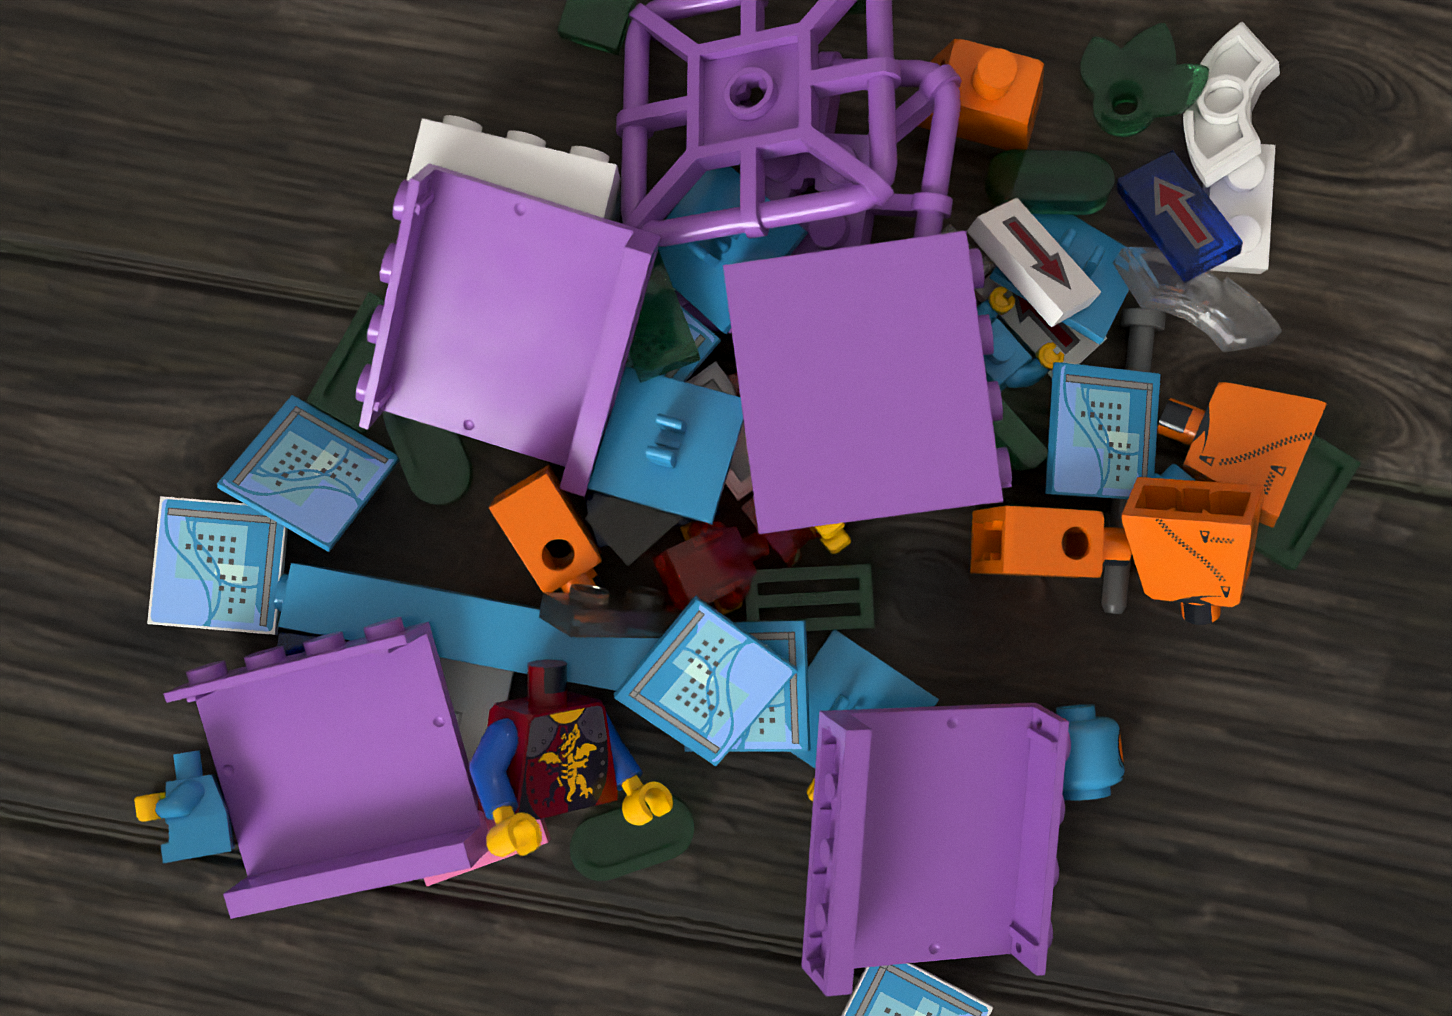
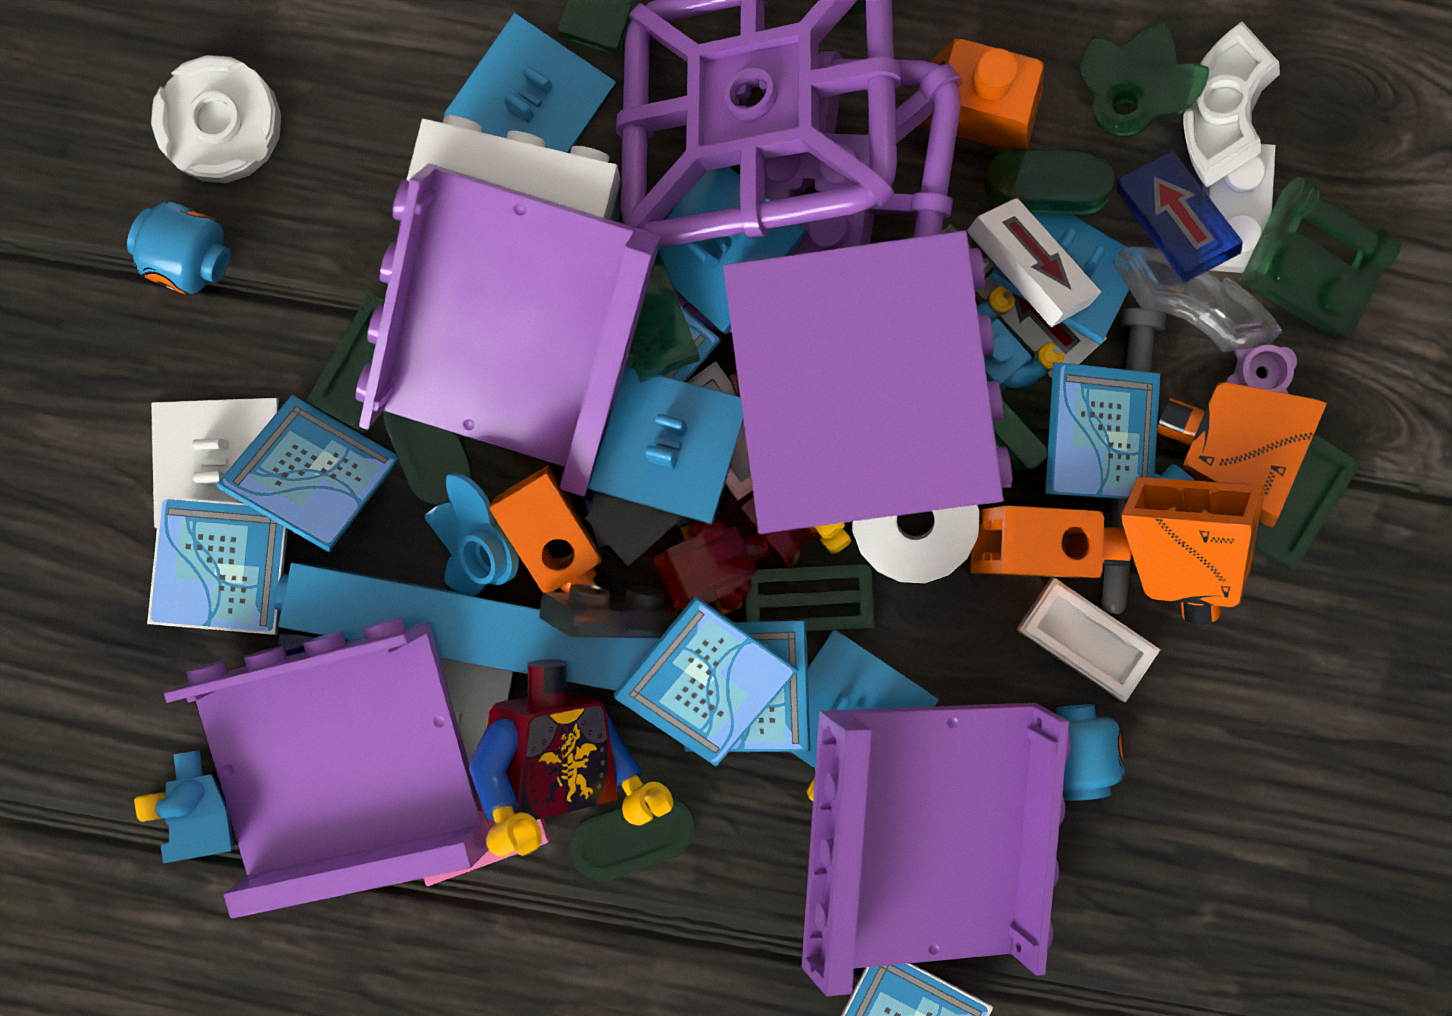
none -> dark azure head [127,201,231,294]
none -> white tile [151,55,281,183]
none -> white piece [151,398,279,528]
none -> dark azure plate [425,473,519,596]
none -> dark azure piece [444,13,617,153]
none -> white tile [852,505,980,583]
none -> white tile [1016,578,1160,702]
none -> lavender plate [1226,338,1297,394]
none -> clear green plate [1239,177,1401,339]

